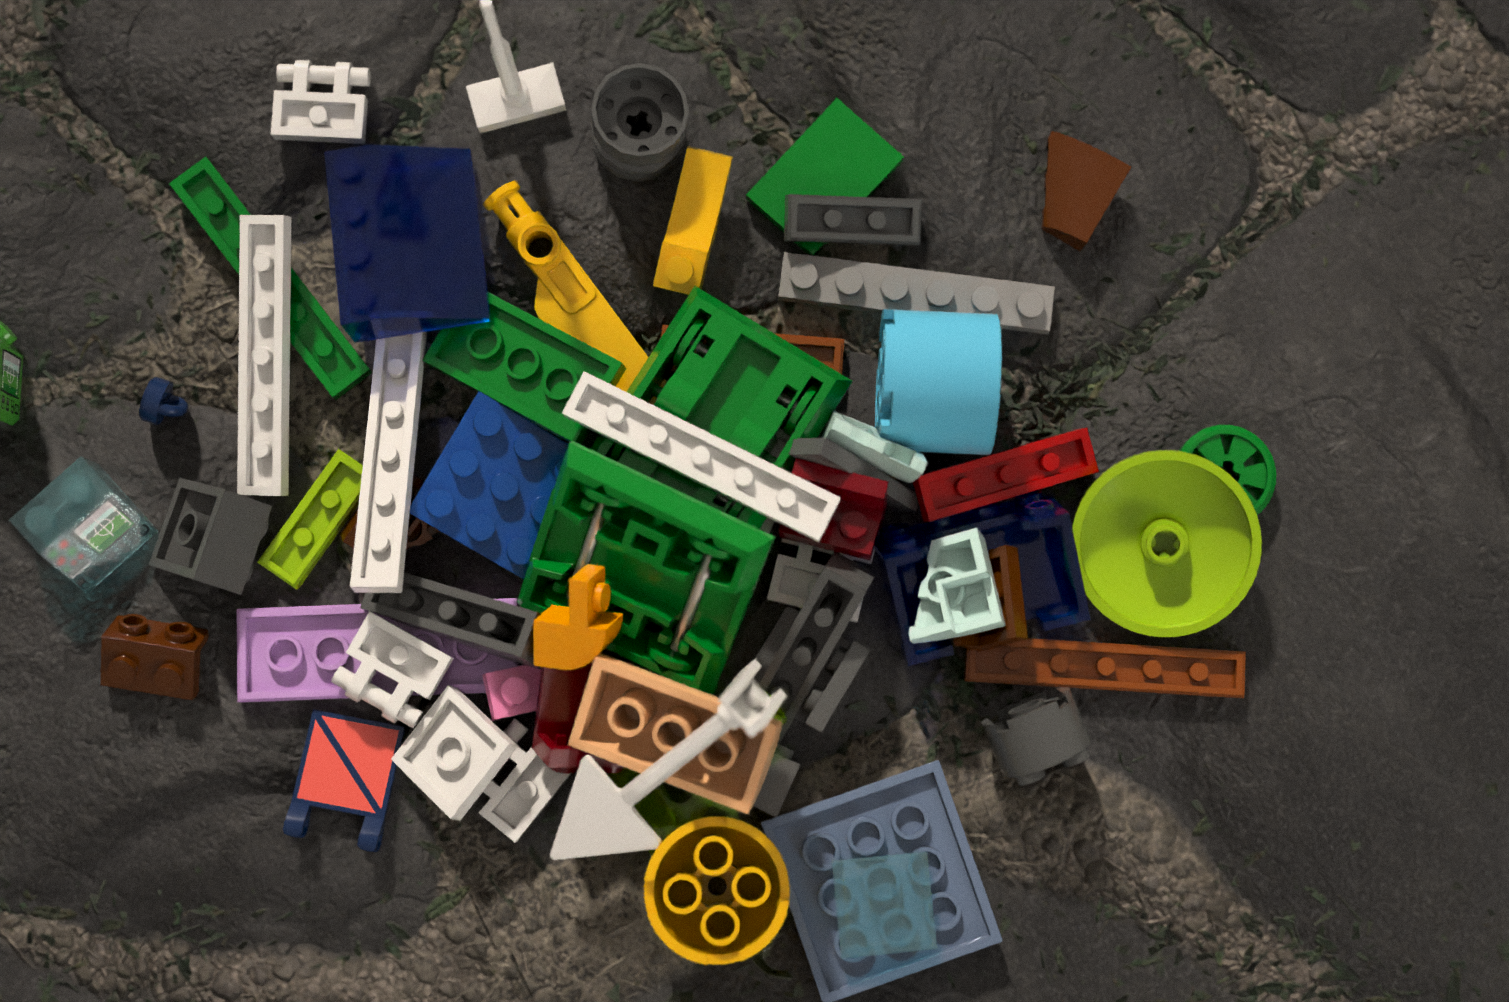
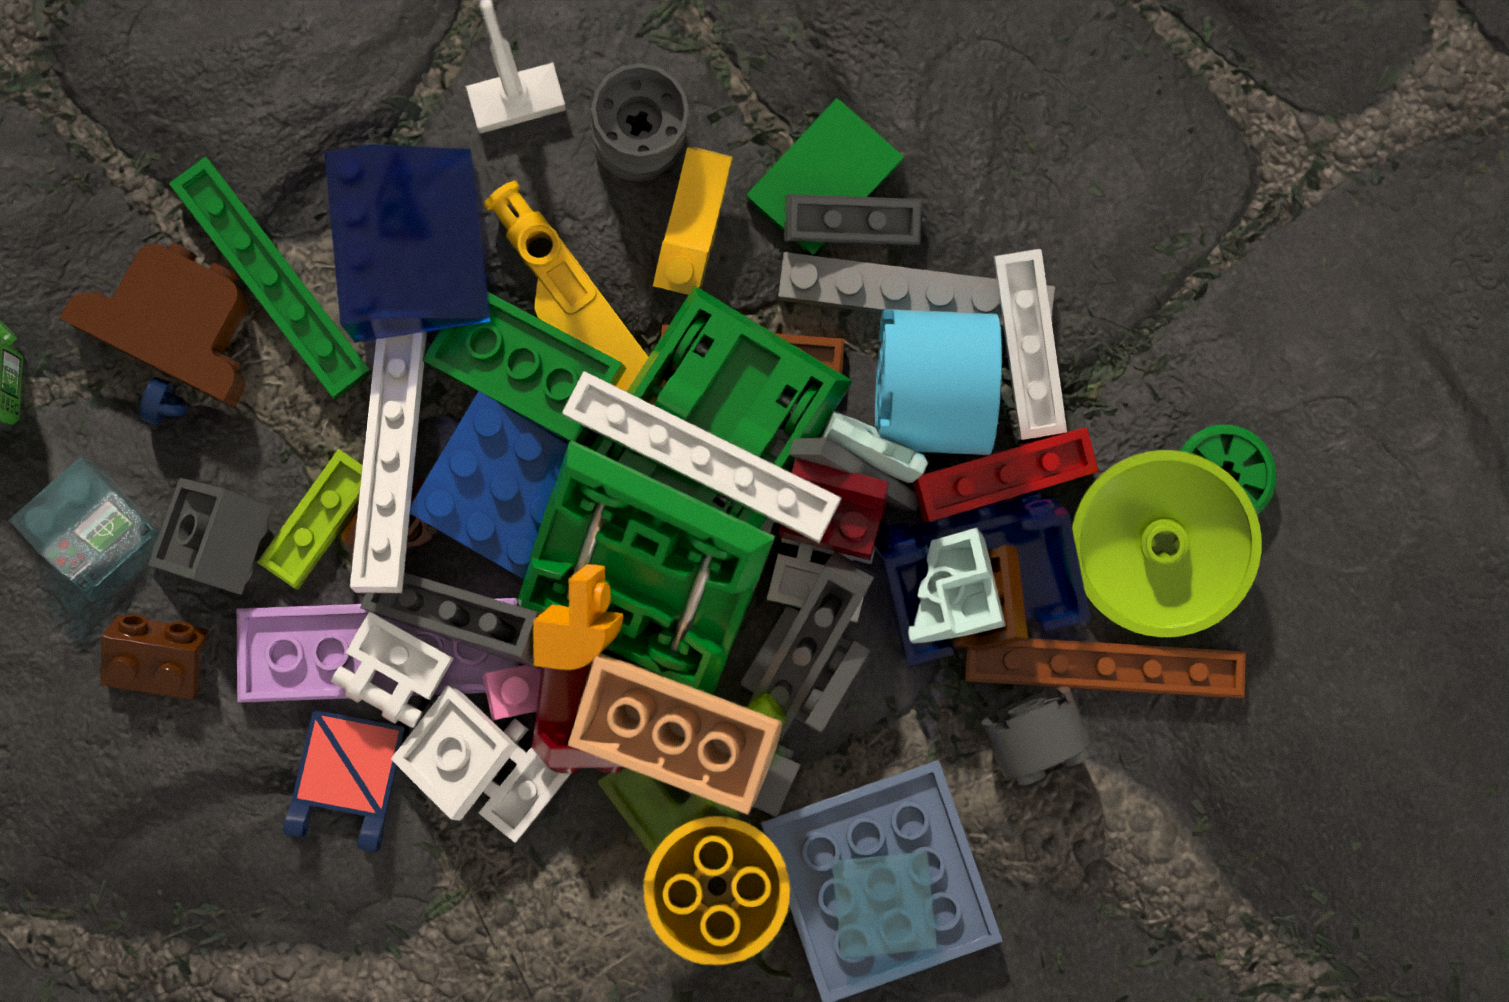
white plate [237,215,291,496] -> none
white plate [271,60,371,144] -> none
white piece [550,659,787,860] -> none
reddish brown slope [1041,131,1131,252] -> none
none -> reddish brown brick [59,242,248,409]
none -> white plate [993,249,1067,440]

